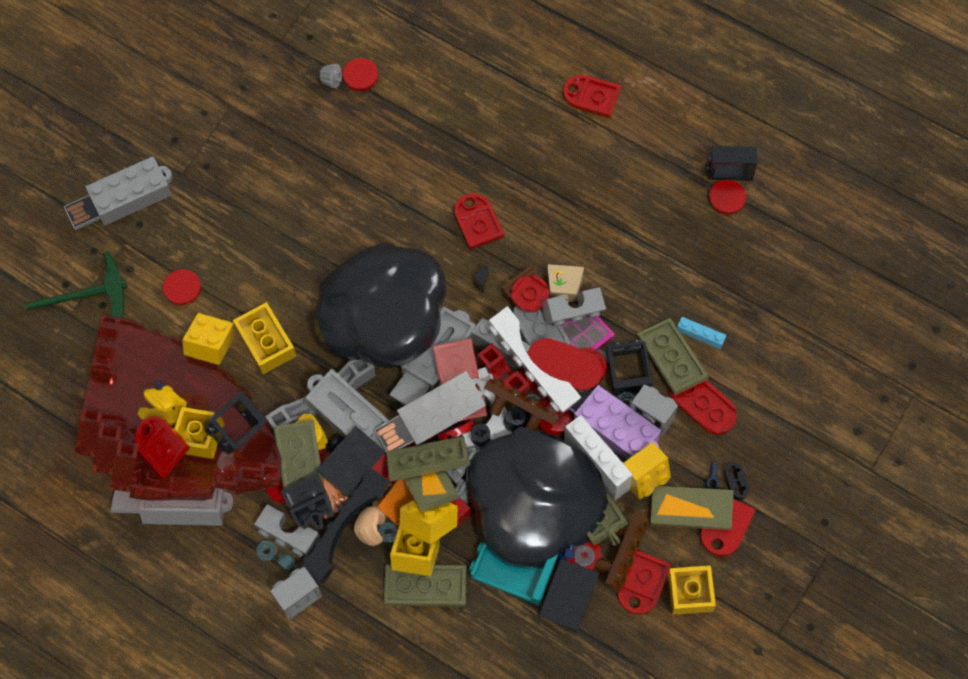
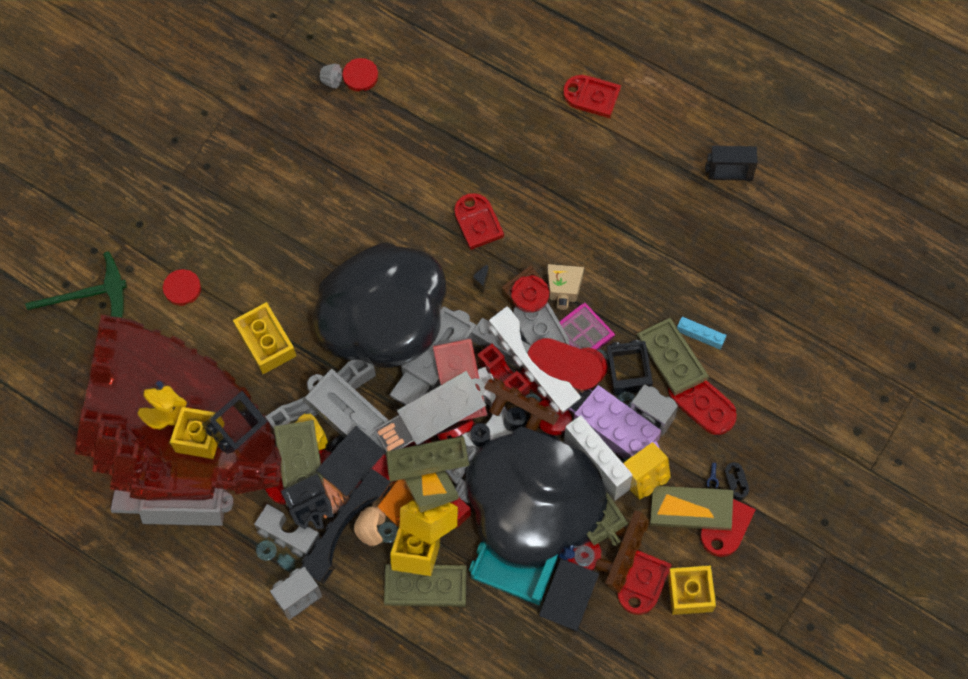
light grey piece [64,156,172,230] -> none
red tile [135,416,190,478] -> none
yellow brick [183,313,234,365] -> none
light grey arch [542,287,606,327] -> none
red tile [709,180,746,215] -> none

